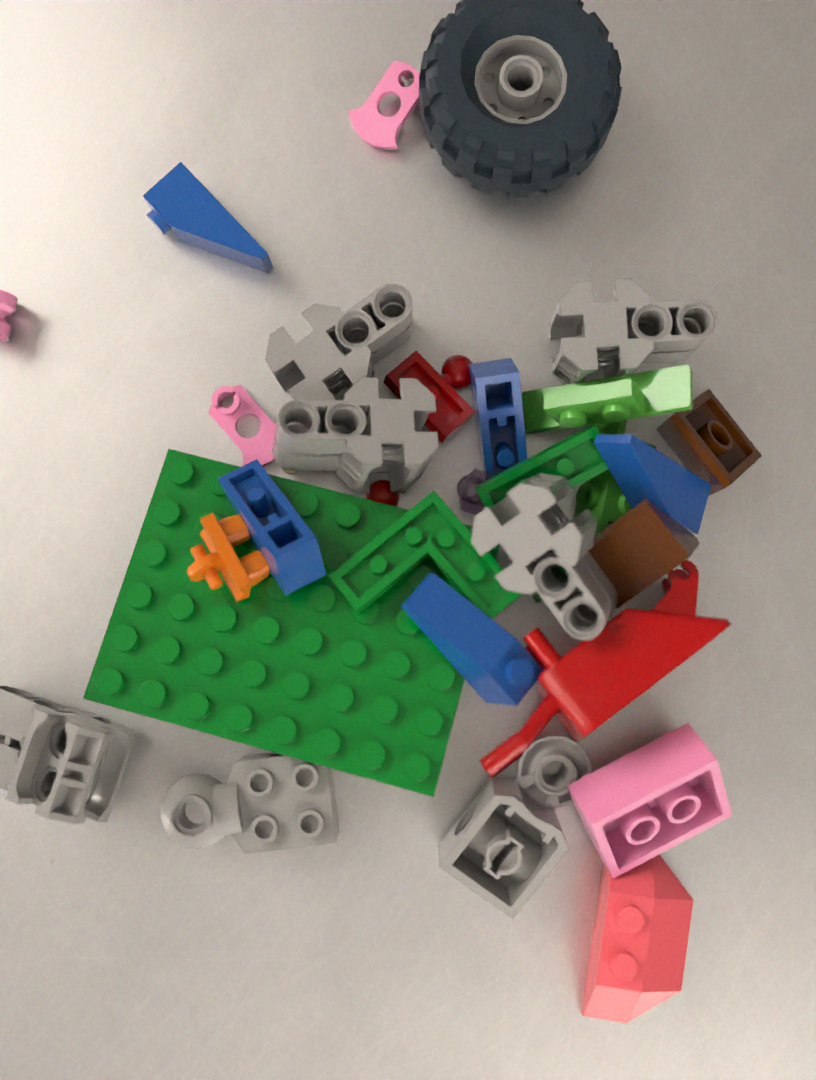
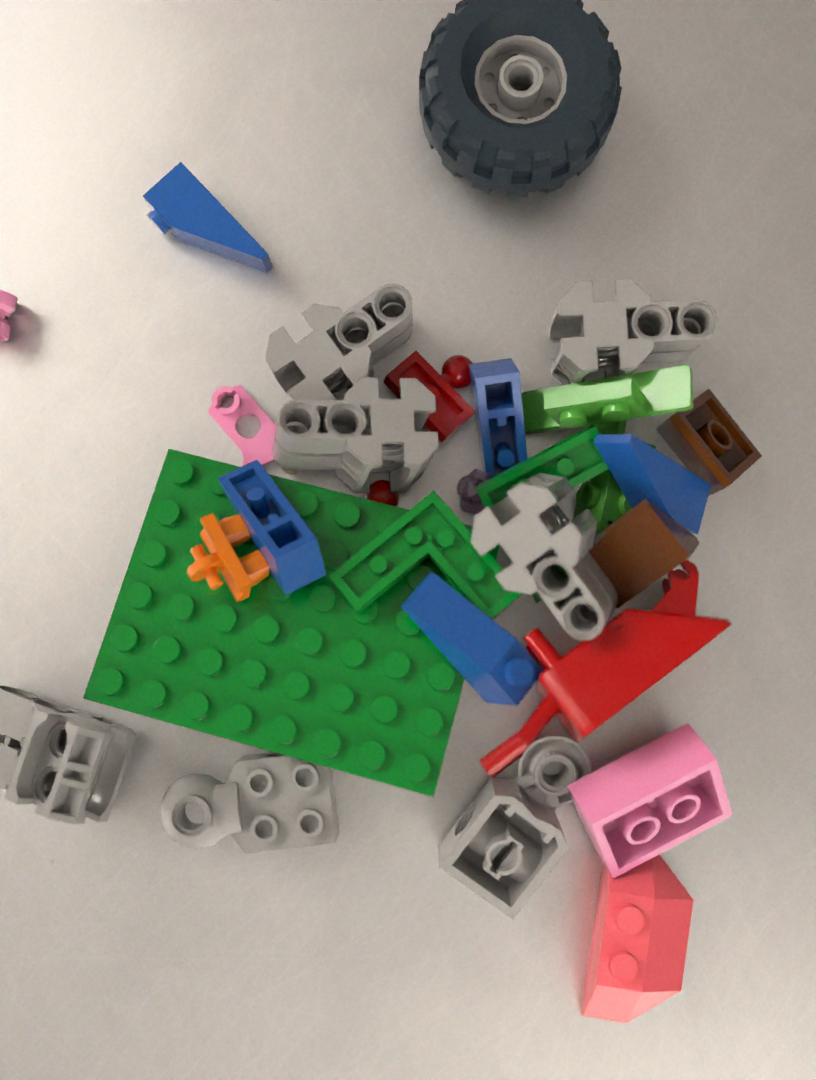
bright pink piece [349,61,420,150] -> none

